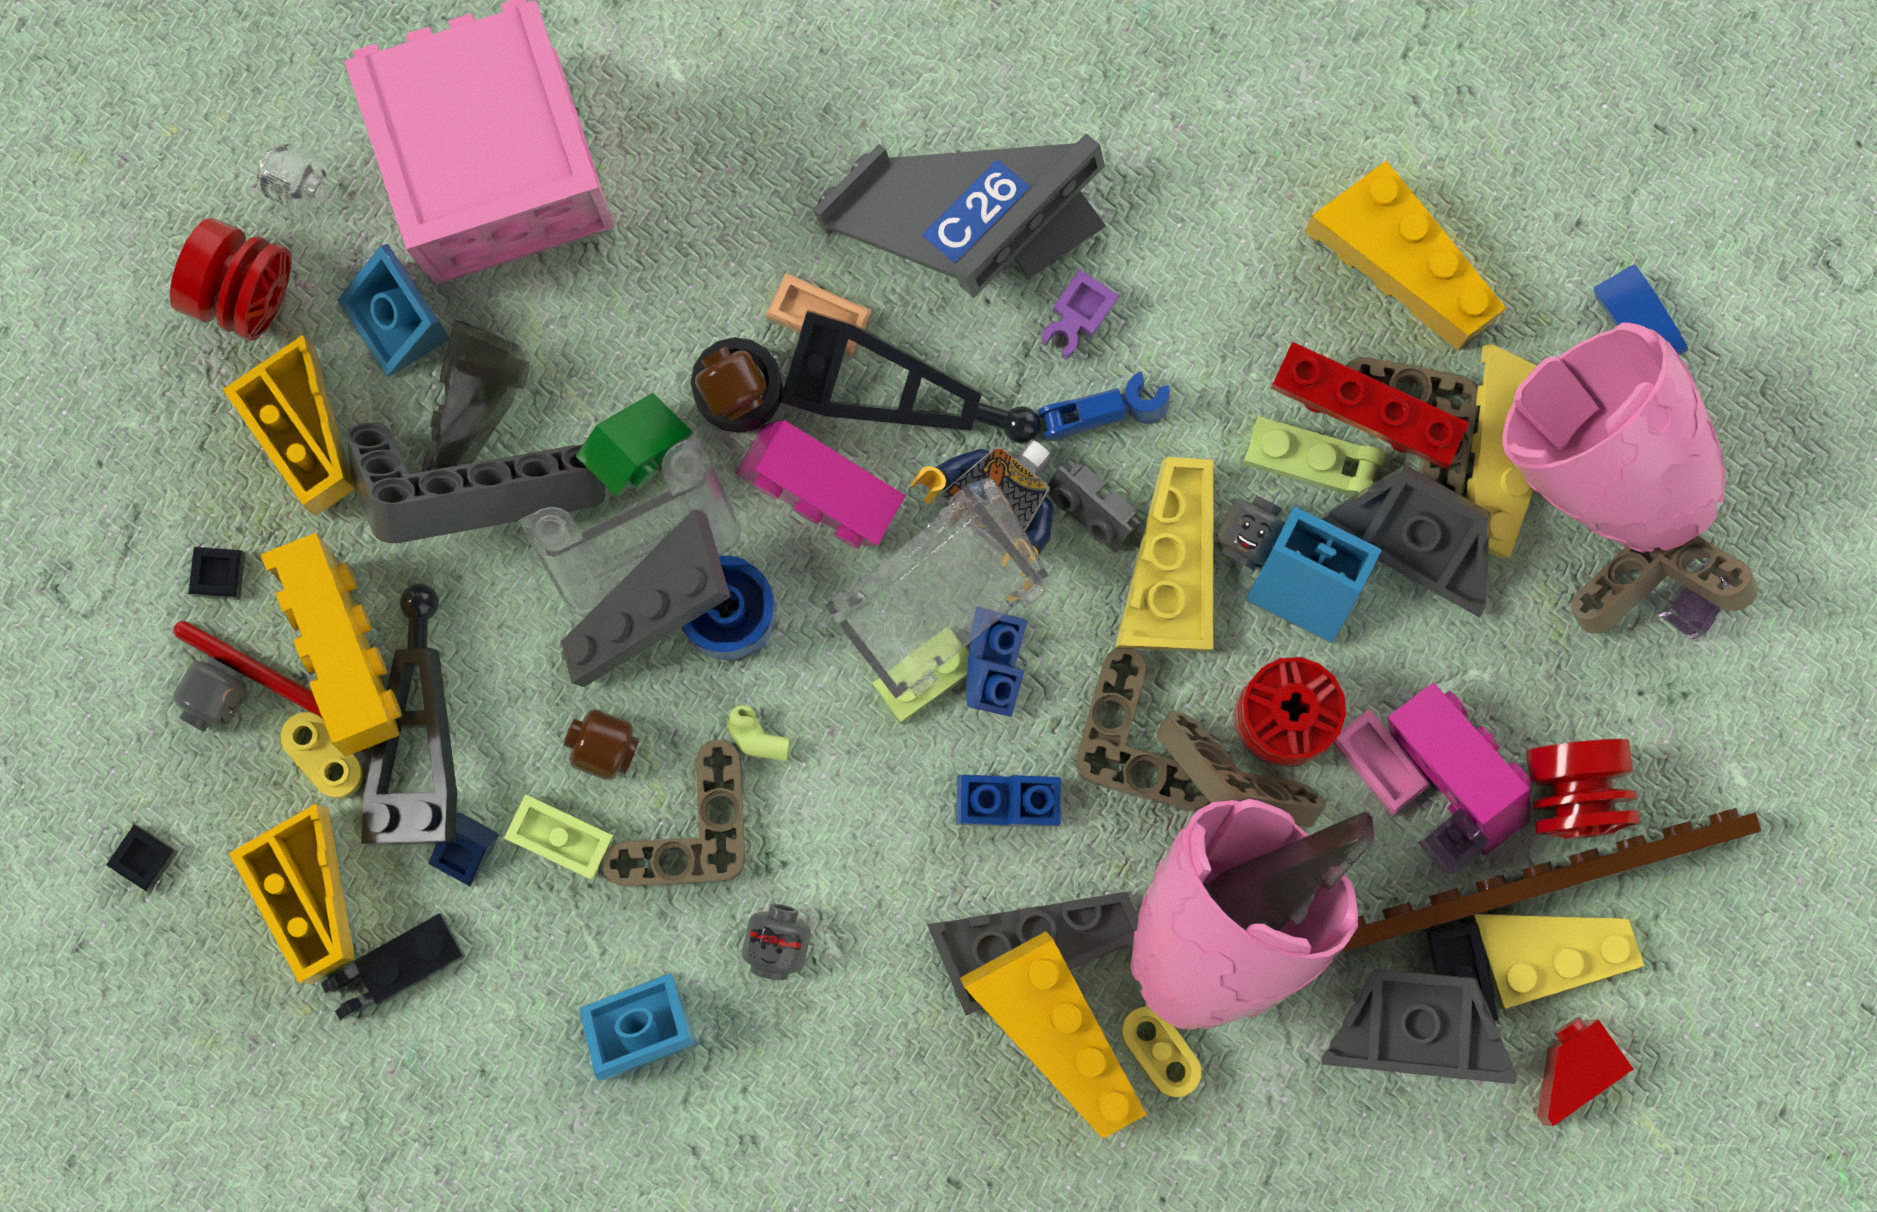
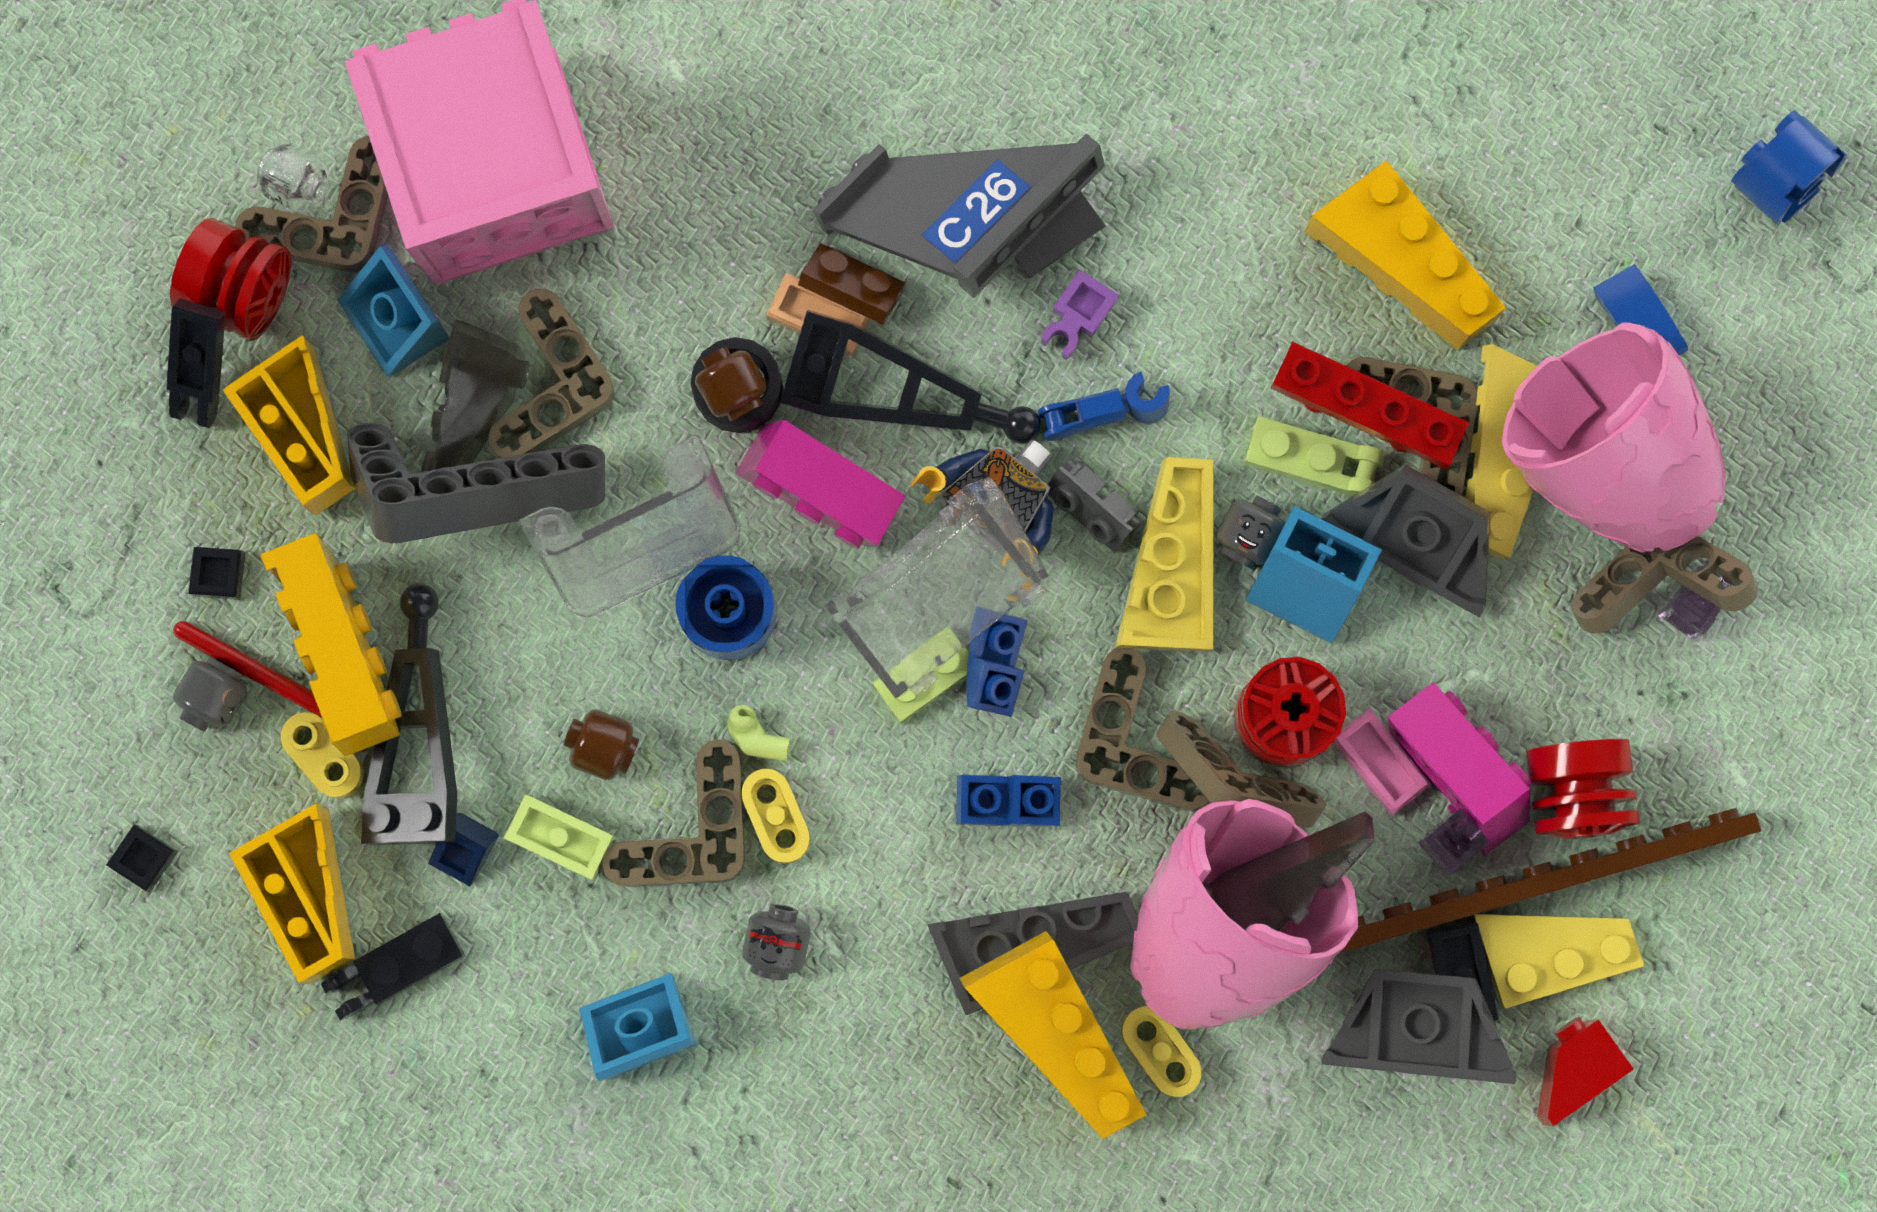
dark grey wing [561,509,730,687] -> none
green brick [576,393,693,497] -> none
none -> black hinge [166,299,226,428]
none -> dark tan beam [235,136,388,272]
none -> dark tan beam [489,289,614,458]
none -> light yellow plate [742,769,810,864]
none -> reddish brown plate [798,243,905,325]
none -> blue brick [1731,110,1847,225]

